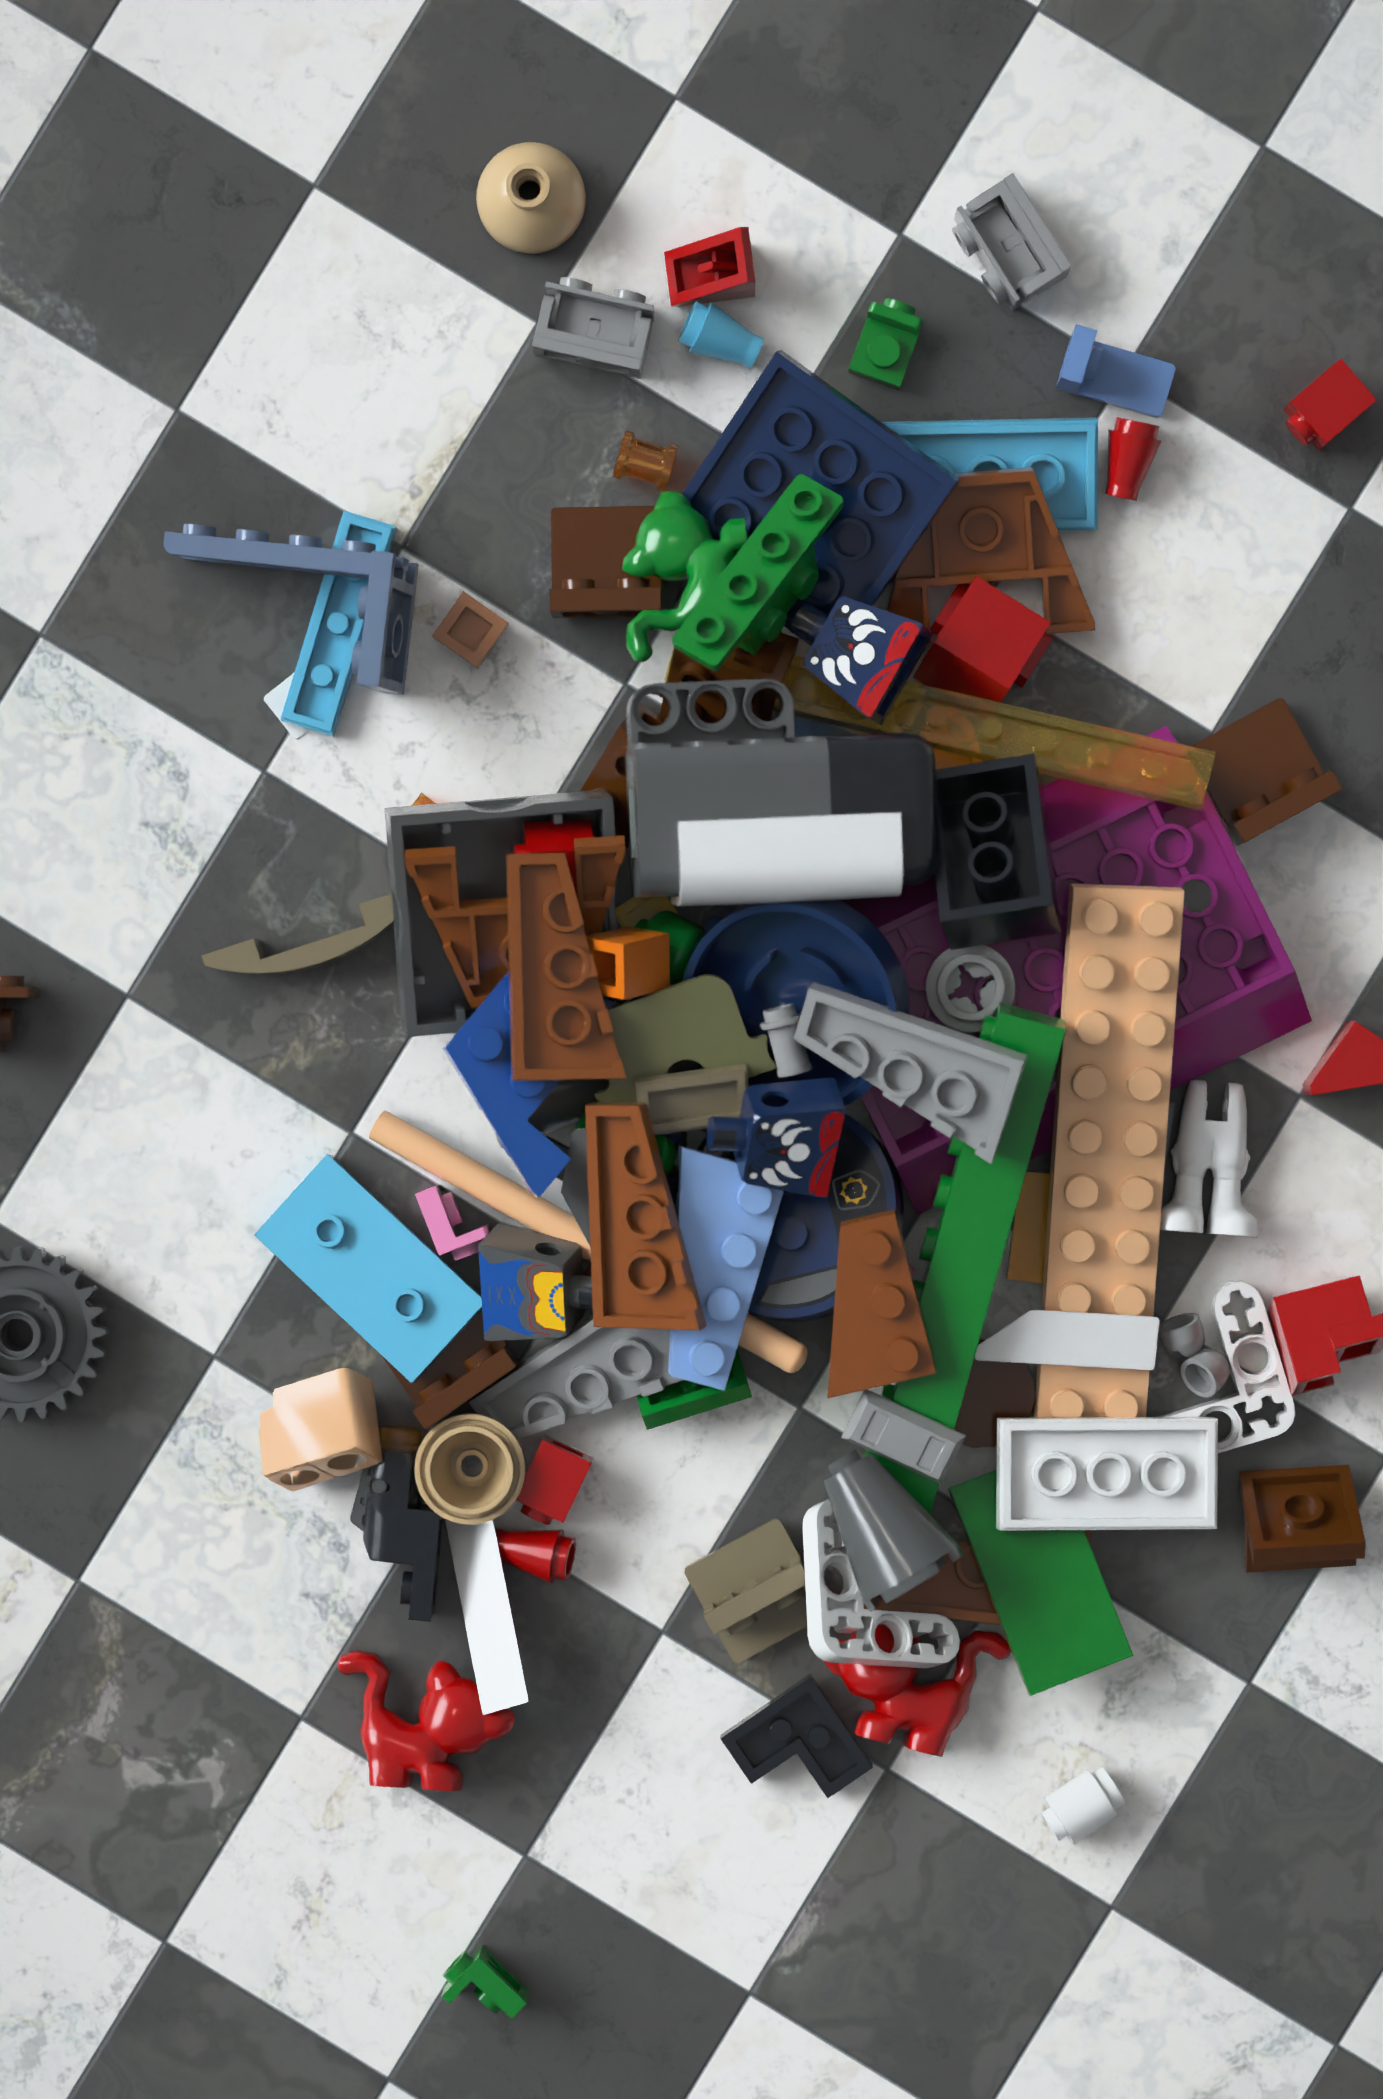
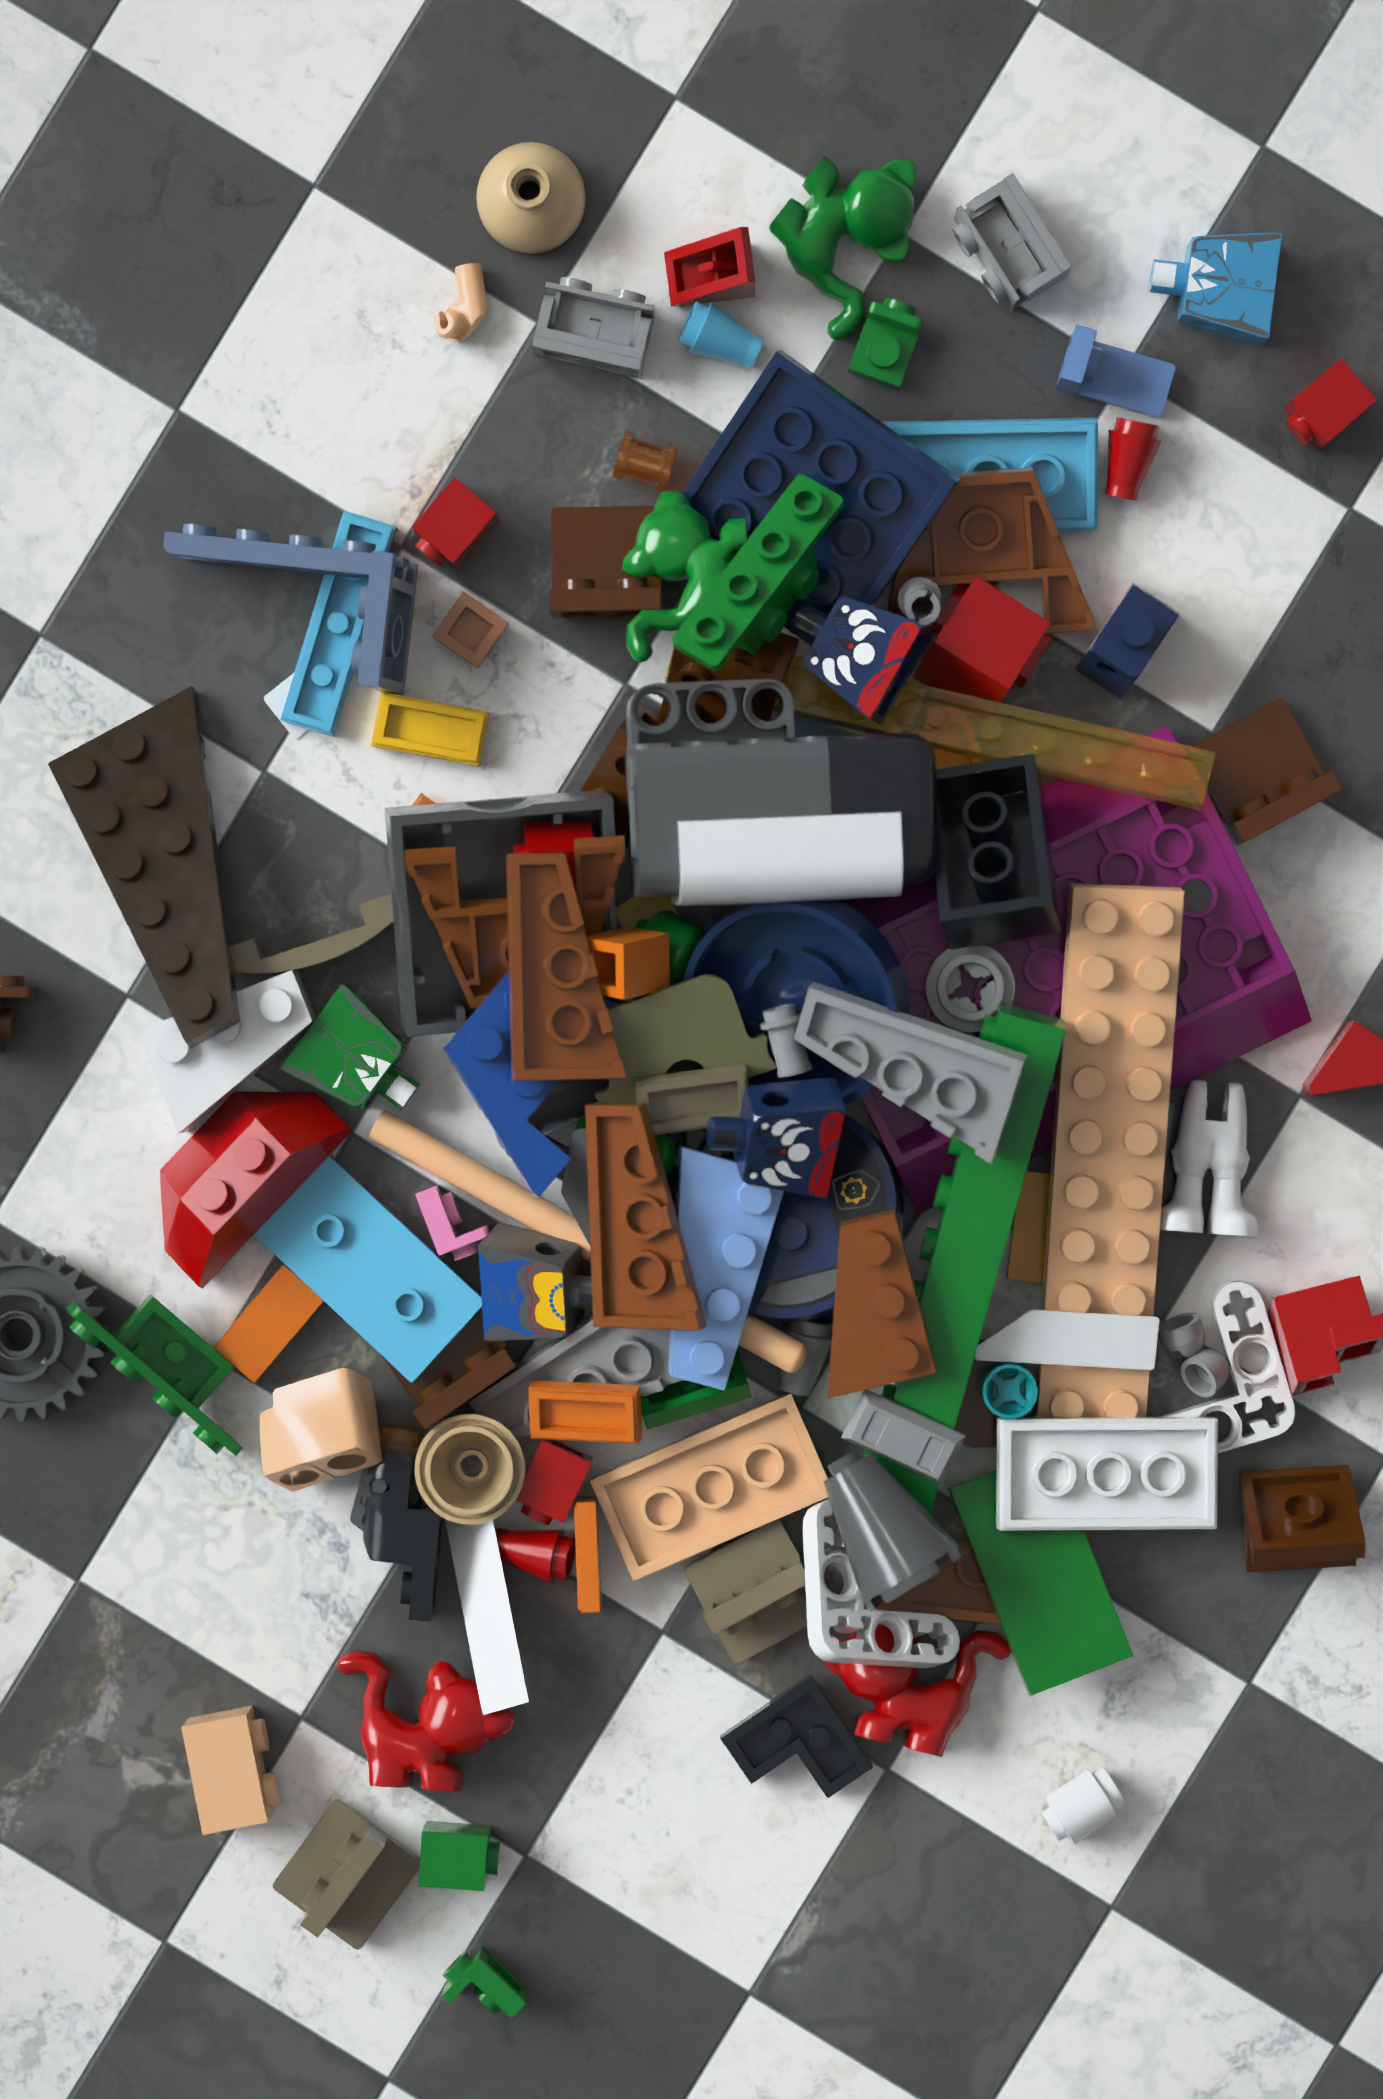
none -> dark brown wing [48,686,240,1048]
none -> green bracket [66,1294,243,1456]
none -> white wedge [138,970,317,1133]
none -> red wedge [160,1091,353,1289]
none -> light nougat brick [181,1705,280,1835]
none -> orange tile [213,1264,324,1383]
none -> dark tan bracket [273,1799,420,1950]
none -> green torso [280,984,421,1110]
none -> yellow tile [371,692,490,767]
none -> red brick [412,477,499,569]
none -> green brick [418,1821,500,1891]
none -> light nougat arm [434,263,488,342]
none -> orange tile [528,1380,642,1444]
none -> orange tile [574,1496,602,1613]
none -> light nougat plate [589,1393,828,1581]
none -> green animal [769,156,917,341]
none -> light grey cone [779,1317,833,1396]
none -> light grey pin [897,576,942,625]
none -> teal wheel [979,1362,1038,1419]
none -> dark blue torso [1075,582,1179,699]
none -> dark azure torso [1149,232,1282,347]

